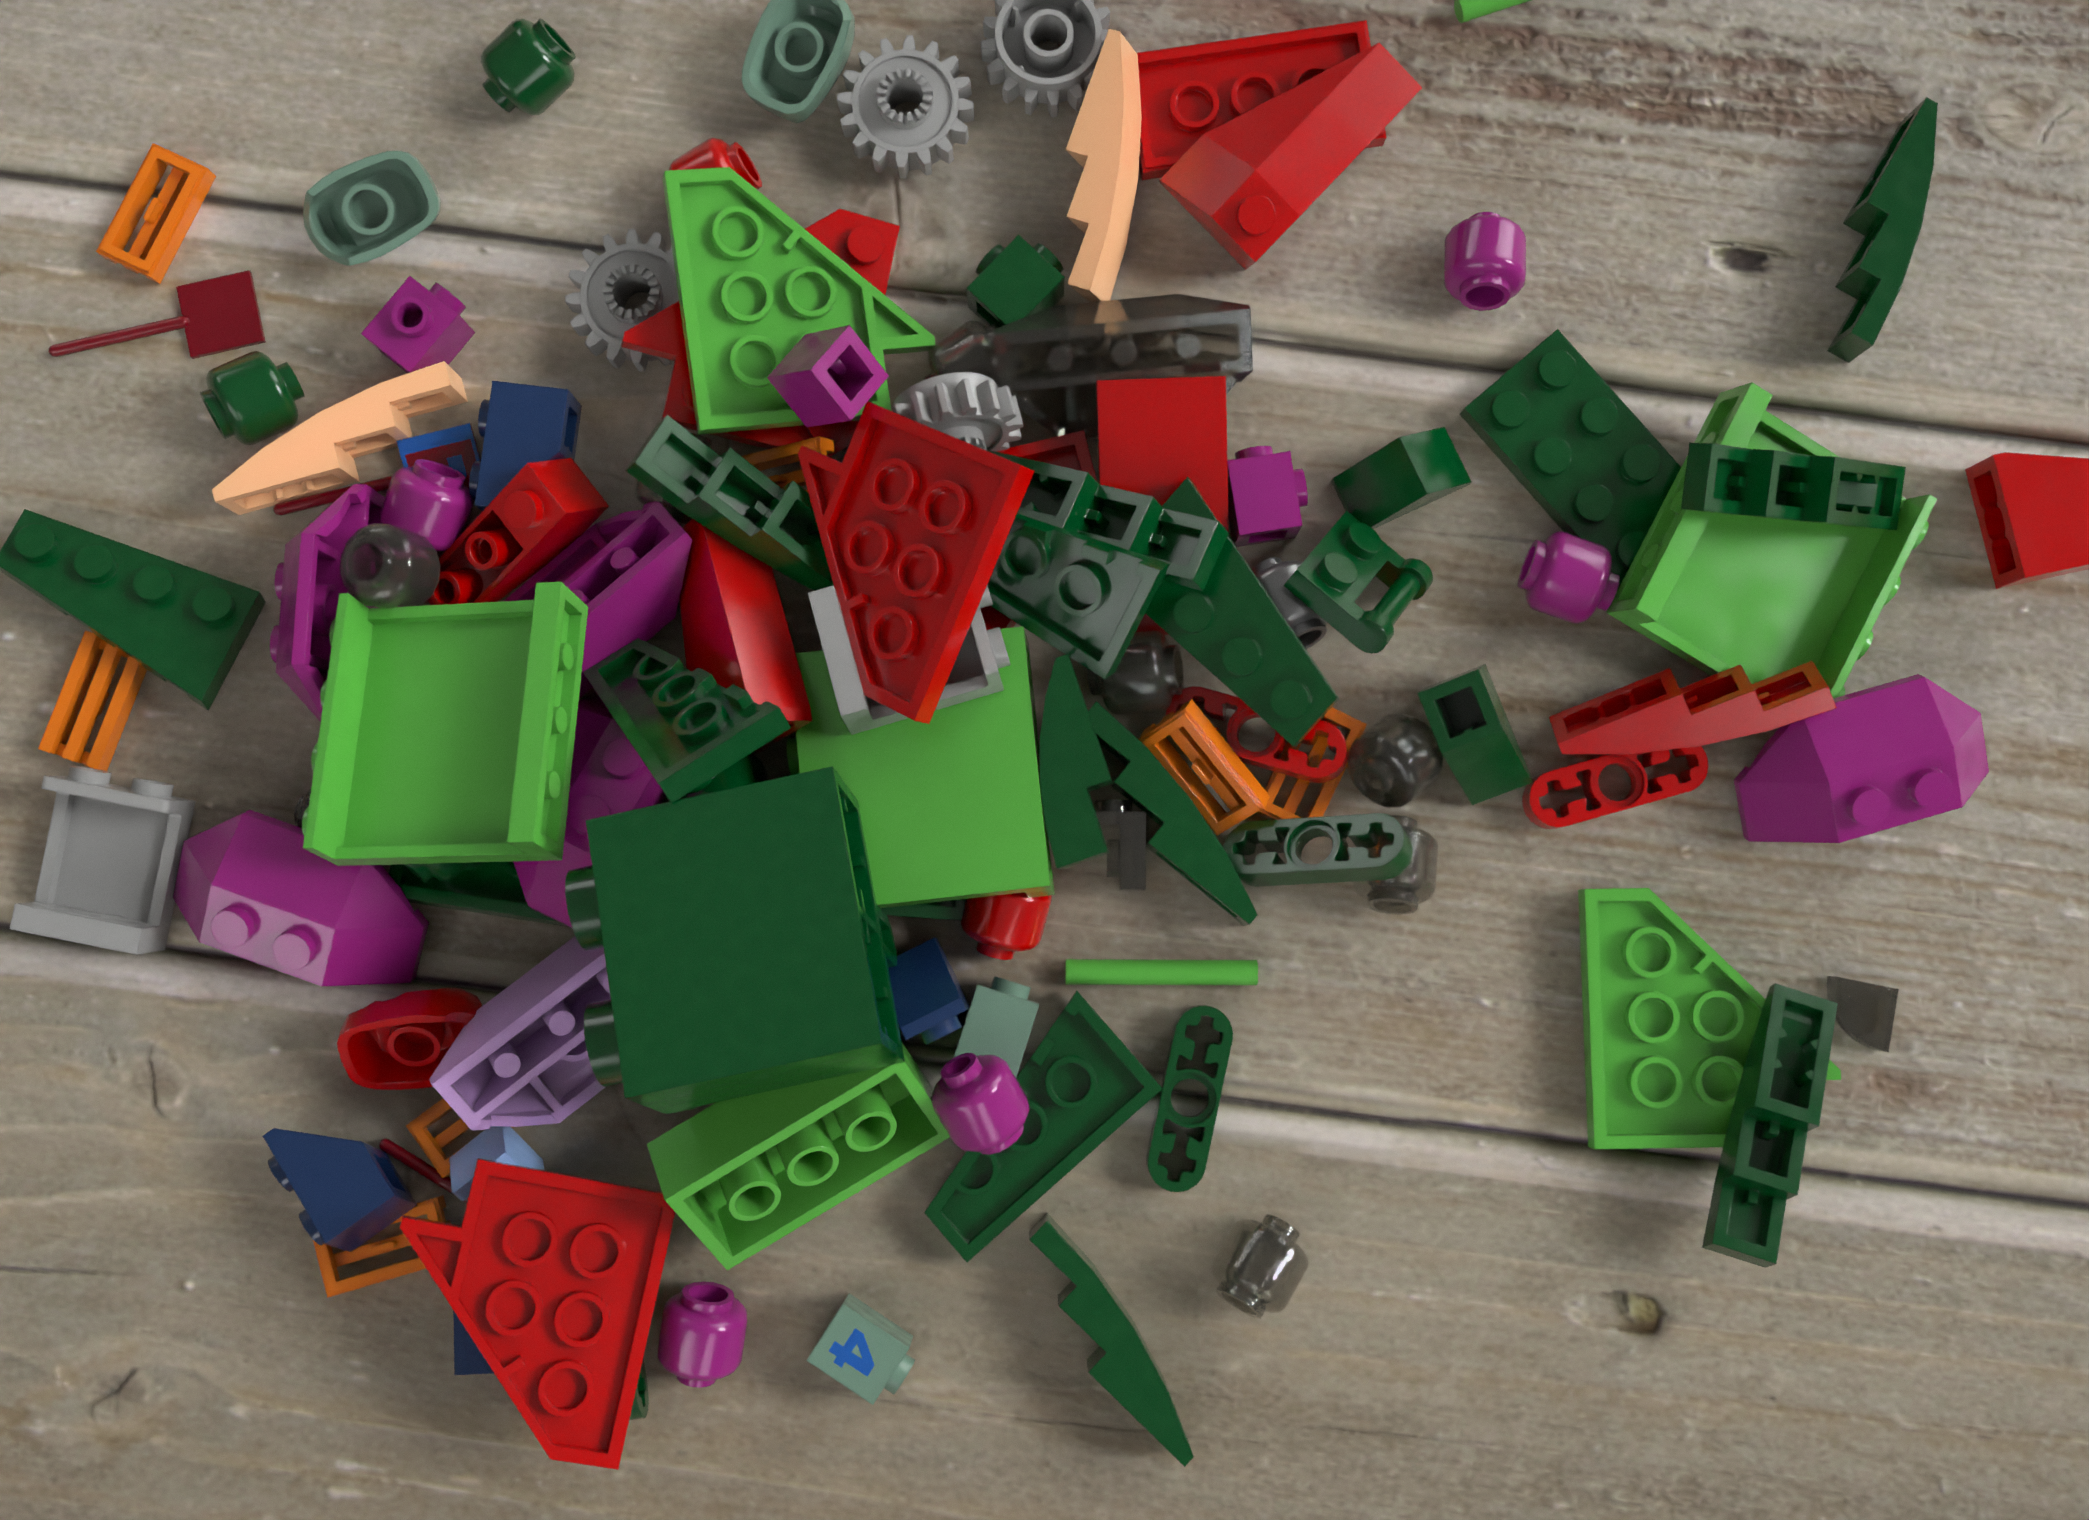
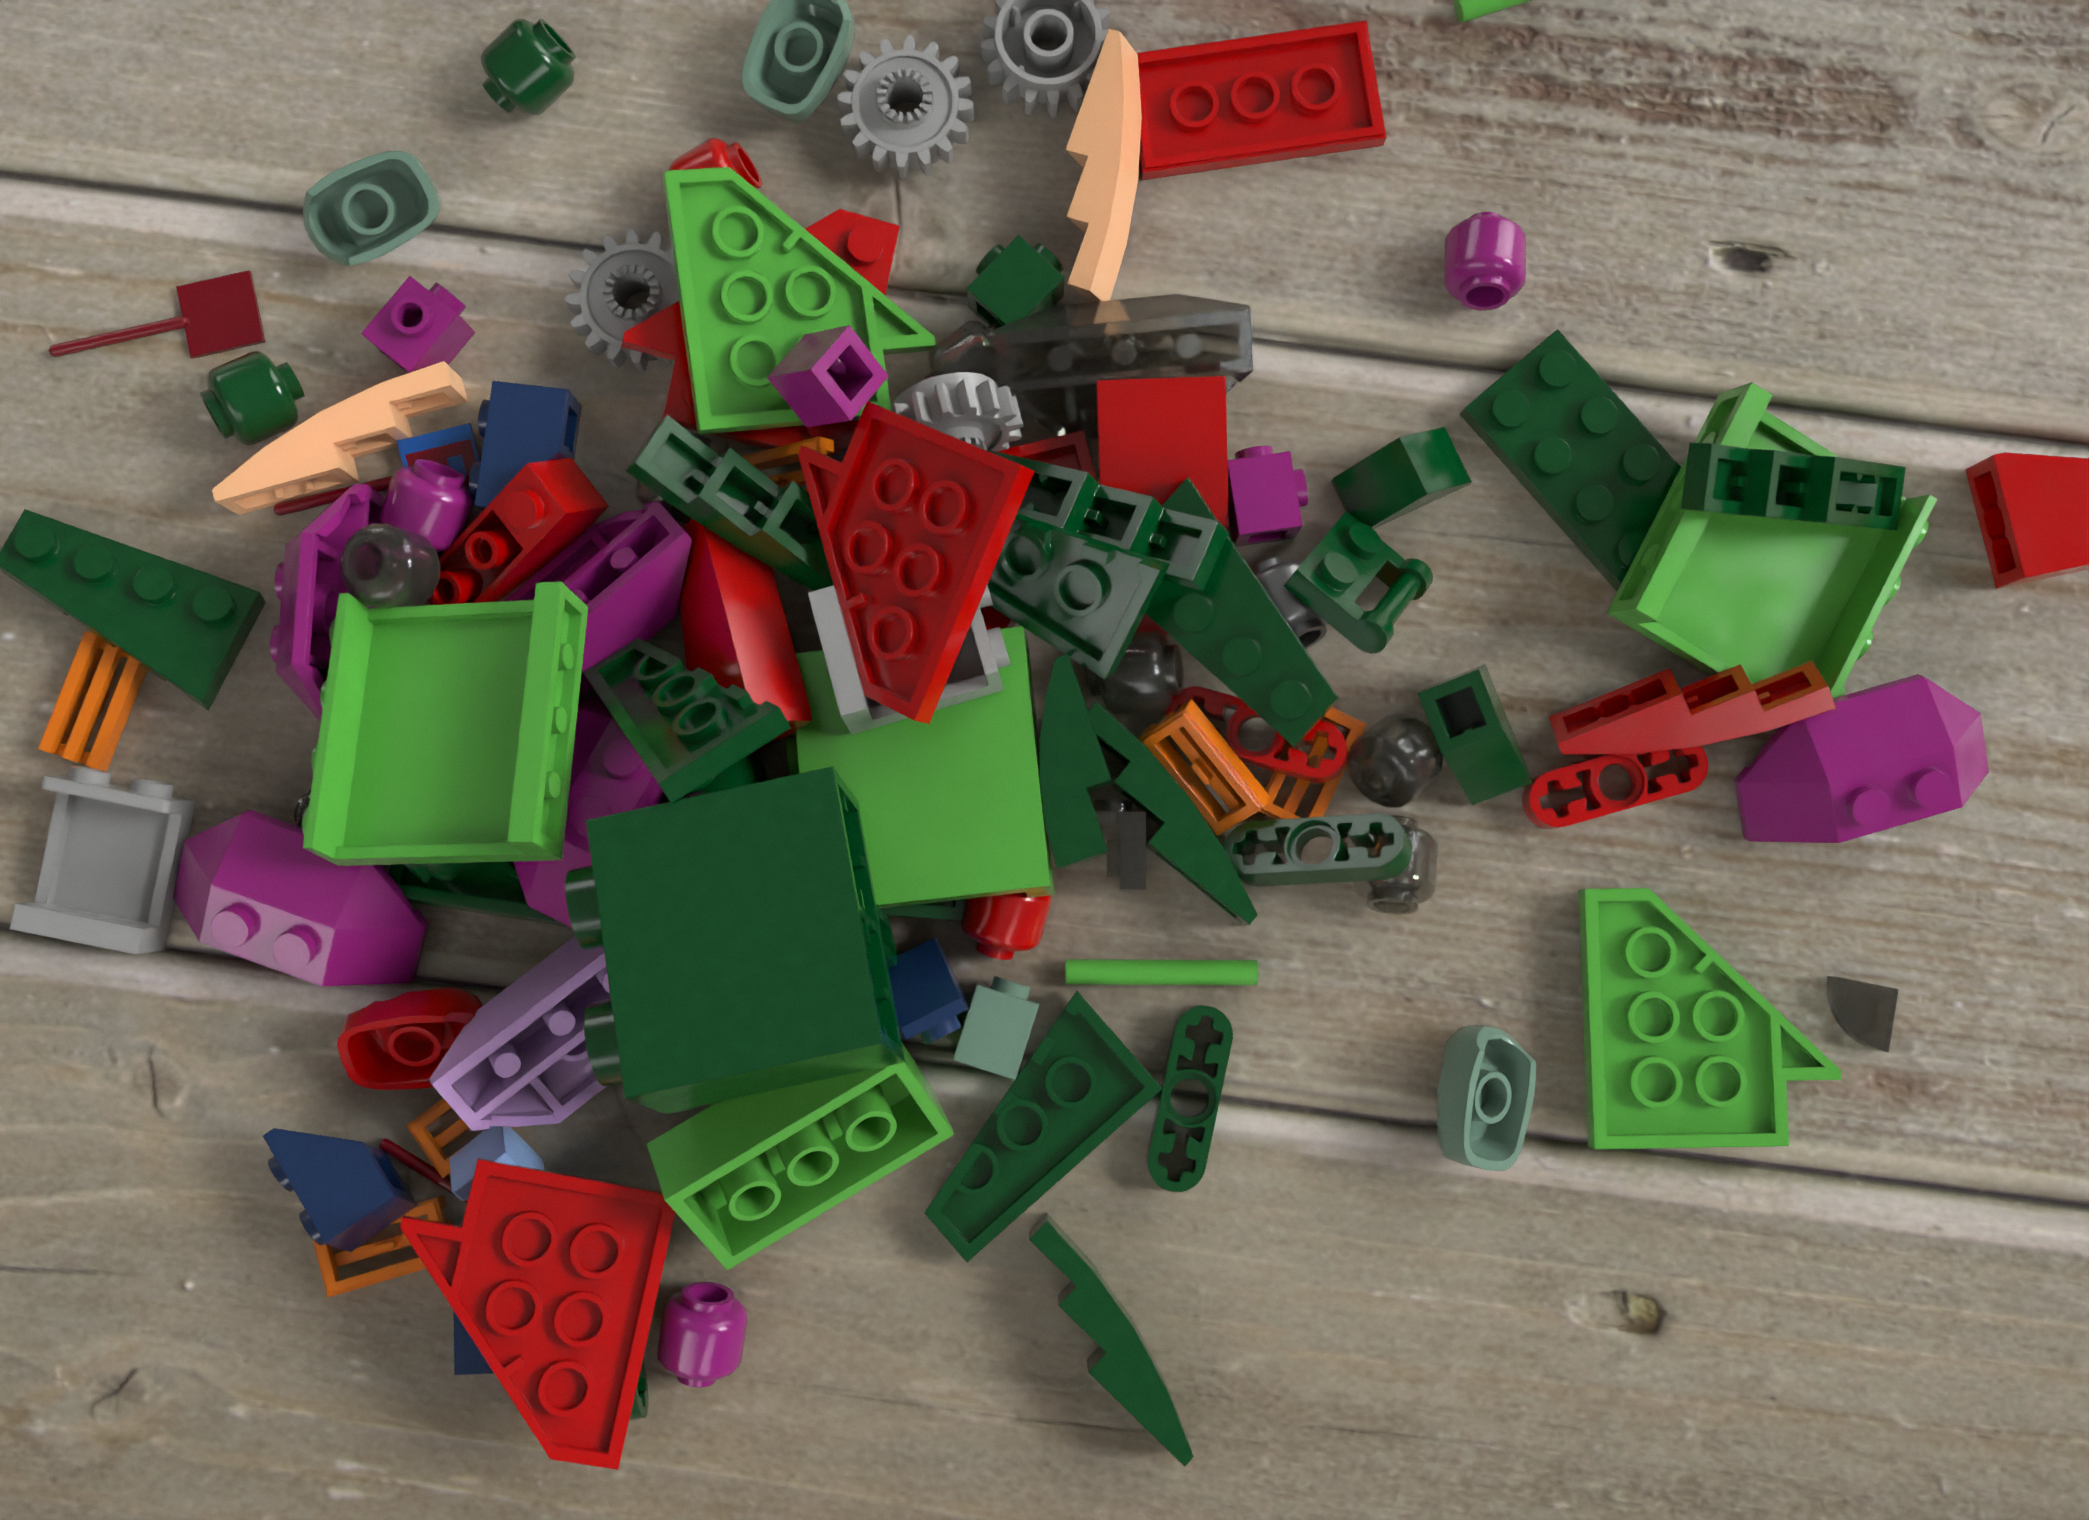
orange tile [96,143,216,284] -> none
sand green brick [806,1293,915,1405] -> none
magenta head [931,1053,1030,1155] -> none
red wedge [1159,43,1422,270] -> none
clear smoke head [1212,1214,1309,1319] -> none
magenta head [1518,531,1620,624] -> none
dark green slope [1702,983,1838,1268] -> none
dark green slope [1827,97,1938,363] -> none
none -> sand green piece [1436,1025,1536,1171]

